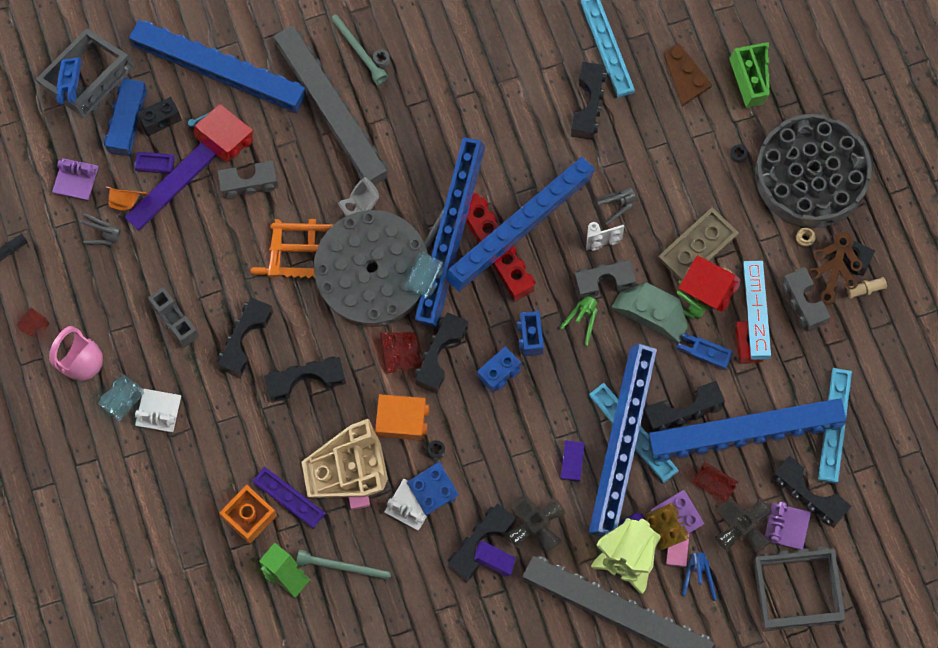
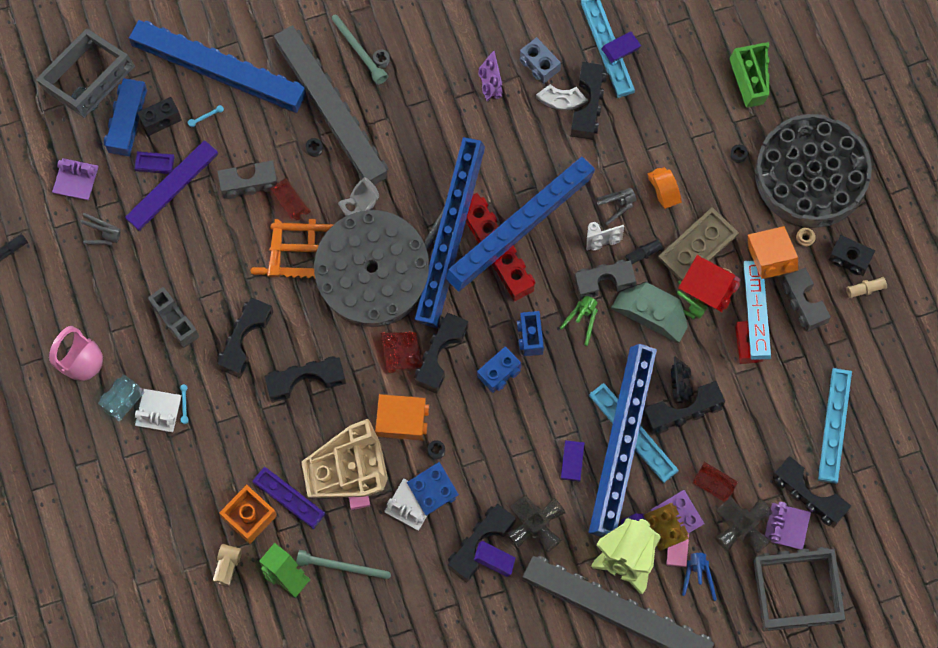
clear red panel [17,307,49,336] -> none
blue hinge [56,57,82,105] -> none
orange piece [106,186,150,211] -> none
brick [194,104,253,162] -> none
clear light blue brick [403,252,444,298] -> none
blue brick [648,398,847,462] -> none
reddish brown wing [664,43,712,107] -> none
blue hinge [676,333,733,370] -> none
reddish brown plant [808,232,863,305] -> none
none -> medium azure hinge [180,384,189,424]
none -> tan piece [213,544,242,586]
none -> clear red hinge [271,178,311,220]
none -> black bush [306,138,323,157]
none -> medium lavender hinge [478,51,503,101]
none -> sand blue brick [520,37,561,83]
none -> white tile [536,84,588,110]
none -> dark purple tile [601,31,641,63]
none -> black axle [625,239,663,264]
none -> orange brick [647,167,682,209]
none -> black hinge [670,356,693,403]
none -> orange brick [748,226,798,279]

